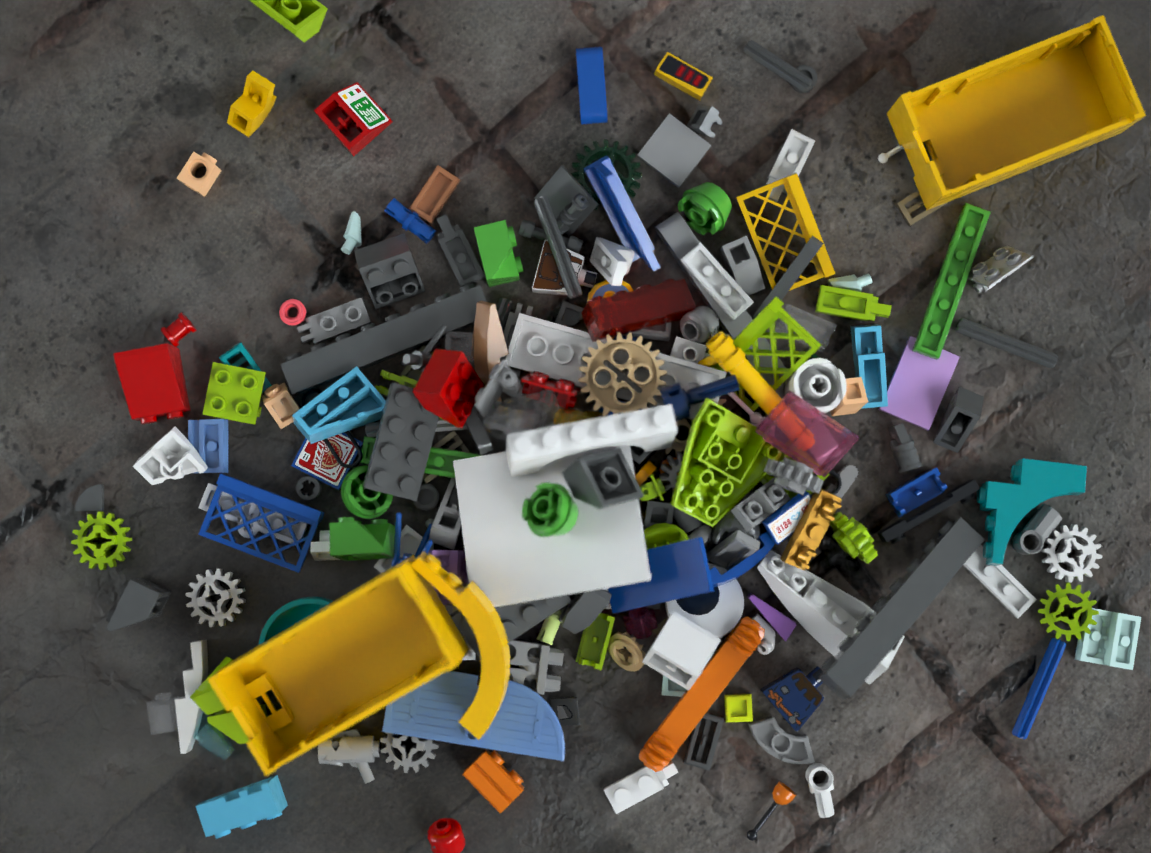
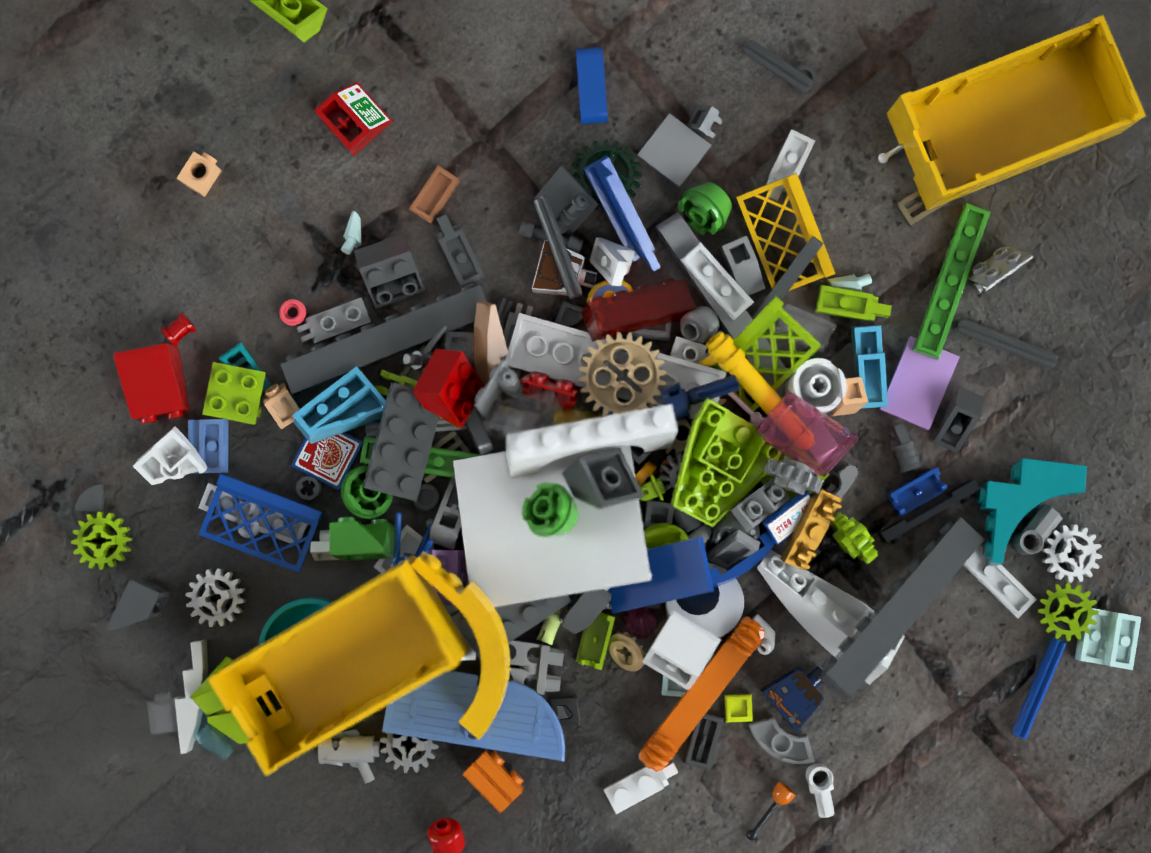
medium azure wedge [196,775,288,838] -> none
yellow brick [227,70,277,137] -> none
black piece [301,389,363,468] -> none
blue pin [384,198,437,244] -> none
bright green slope [474,220,523,287] -> none
slope [654,52,713,101] -> none
medium lavender slope [747,594,796,641] -> none

